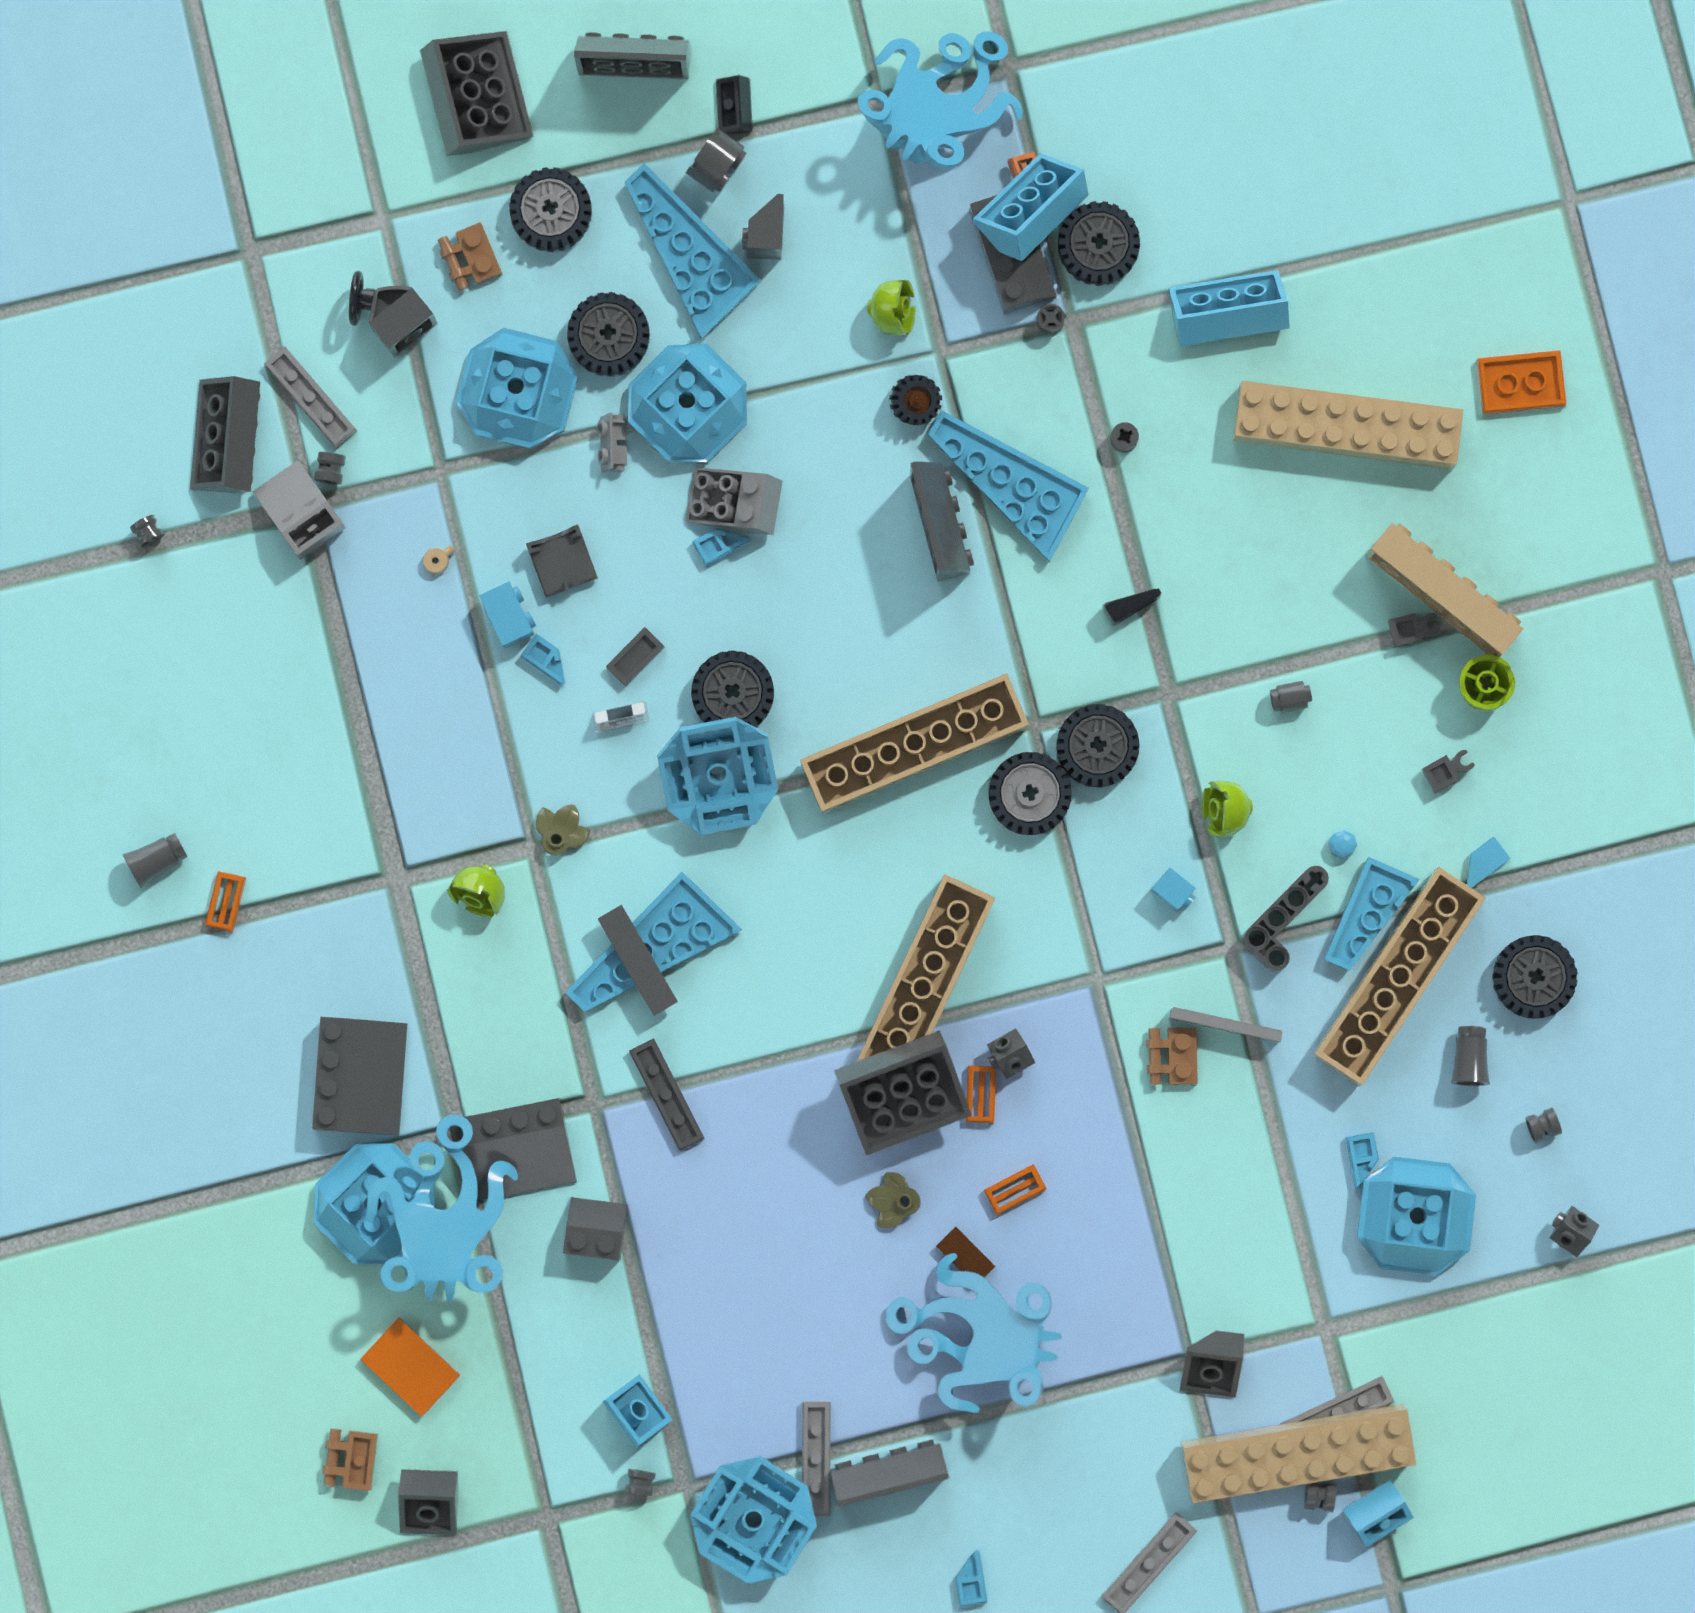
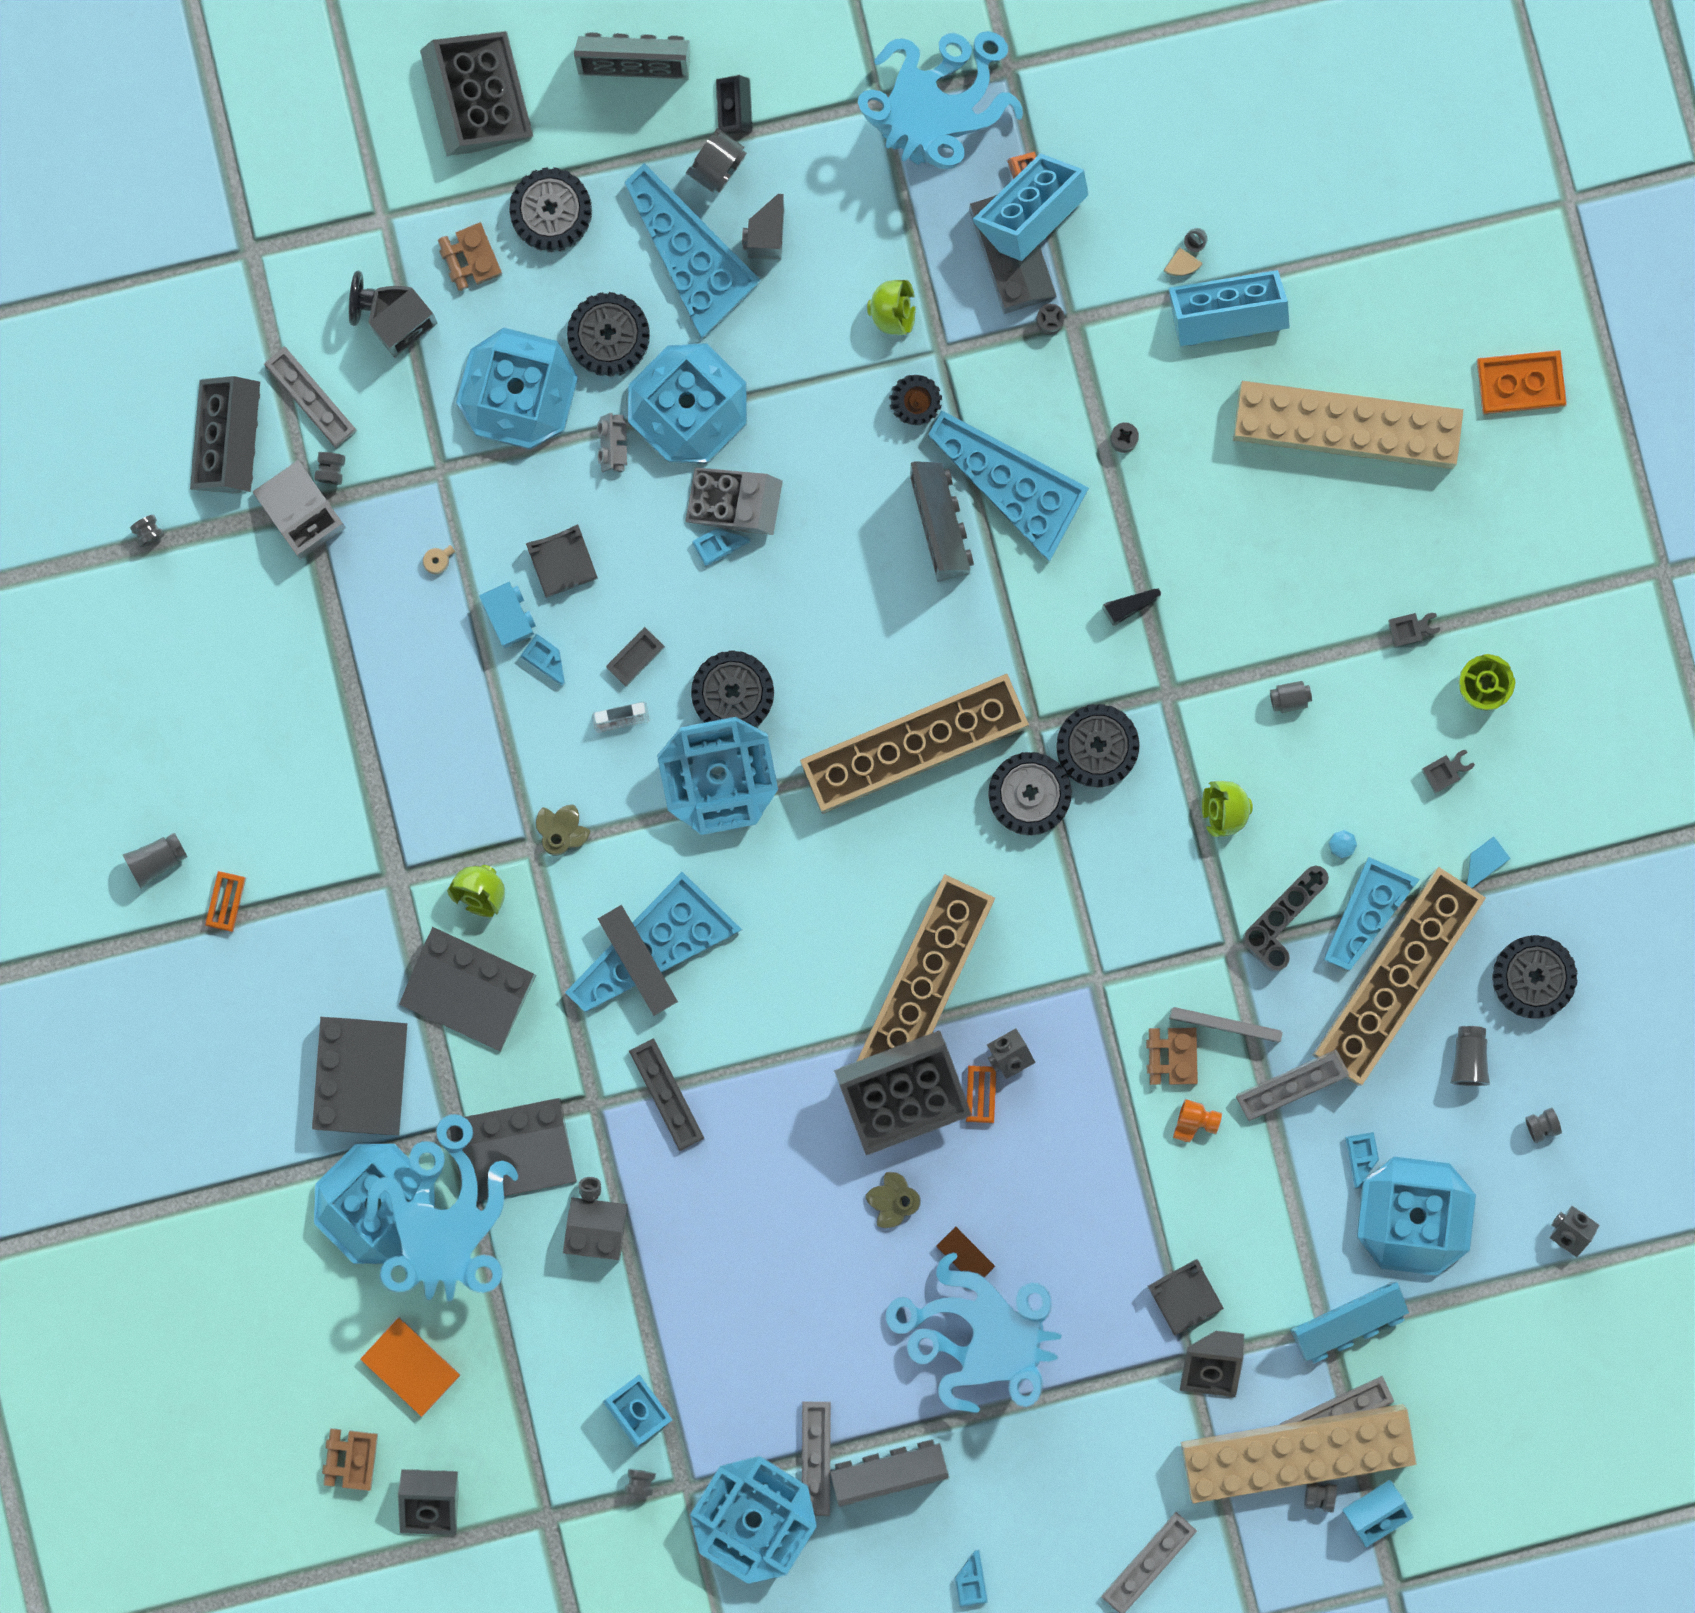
orange tile [984,1164,1046,1215] -> none
wheel [1058,201,1140,286] -> none
medium azure brick [1151,867,1196,912] -> none
tan brick [1366,523,1524,657] -> none
none -> dark grey slope [399,927,537,1052]
none -> dark grey hinge [579,1177,601,1202]
none -> dark grey piece [1147,1259,1224,1336]
none -> tan tile [1164,248,1203,276]
none -> orange piece [1173,1099,1222,1143]
none -> dark grey hinge [1184,228,1208,252]
none -> light grey tile [1236,1050,1349,1121]
none -> medium azure slope [1290,1282,1409,1364]

